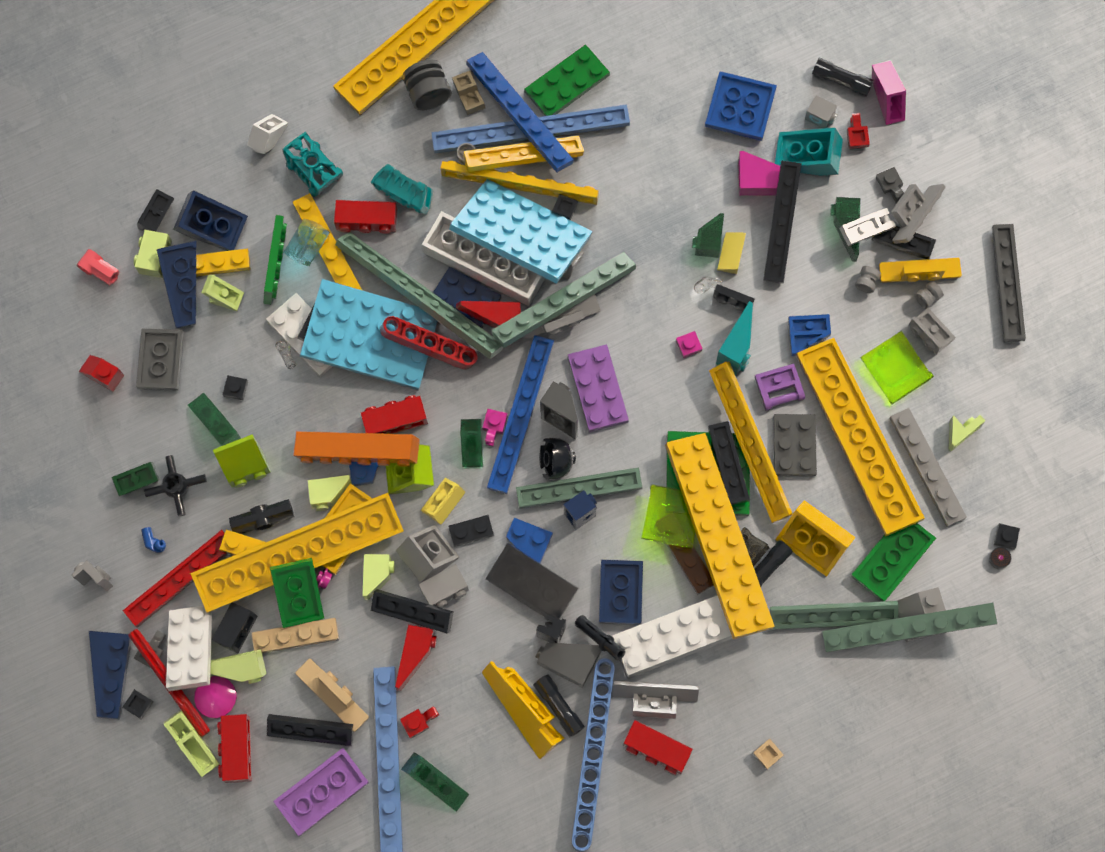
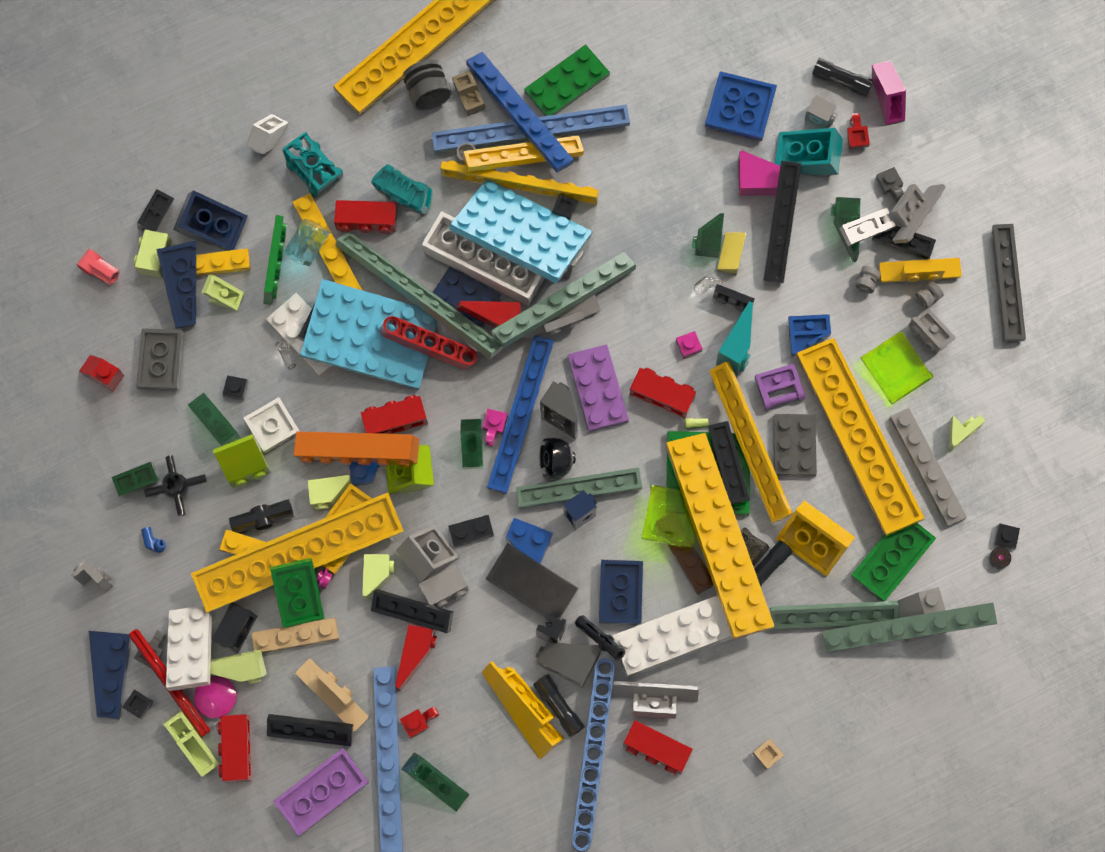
red plate [122,530,228,627] -> none
light yellow slope [421,478,465,524] -> none
none -> white plate [244,397,299,453]
none -> red brick [629,368,696,418]
none -> yellowish green piece [685,418,709,428]

